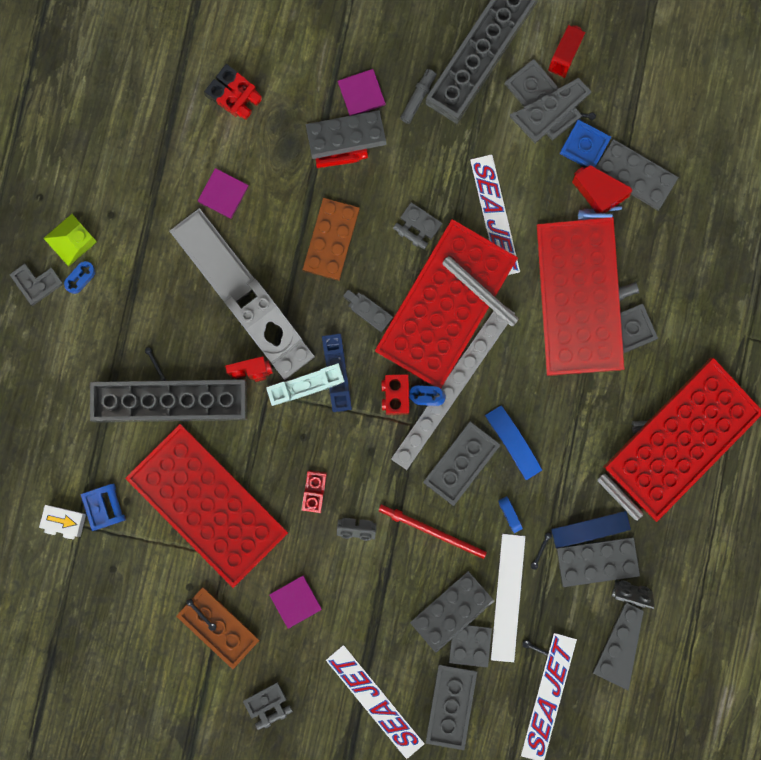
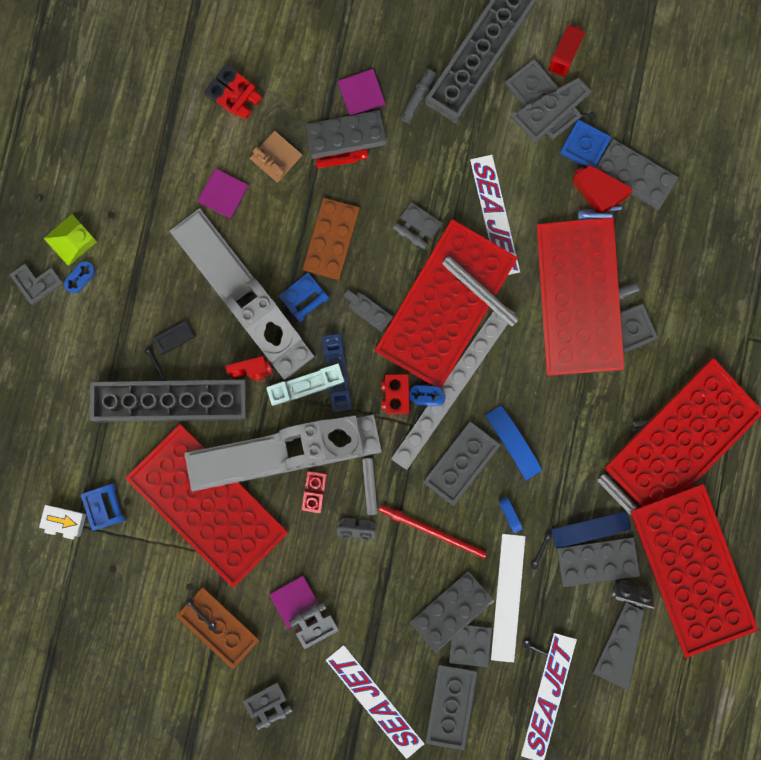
none -> black tile [153,320,195,356]
none -> light grey piece [184,415,382,492]
none -> medium nougat hinge [250,131,303,183]
none -> blue plate [279,273,329,322]
none -> plate [289,602,339,649]
none -> light grey axle [362,458,378,515]
none -> red plate [630,484,758,658]

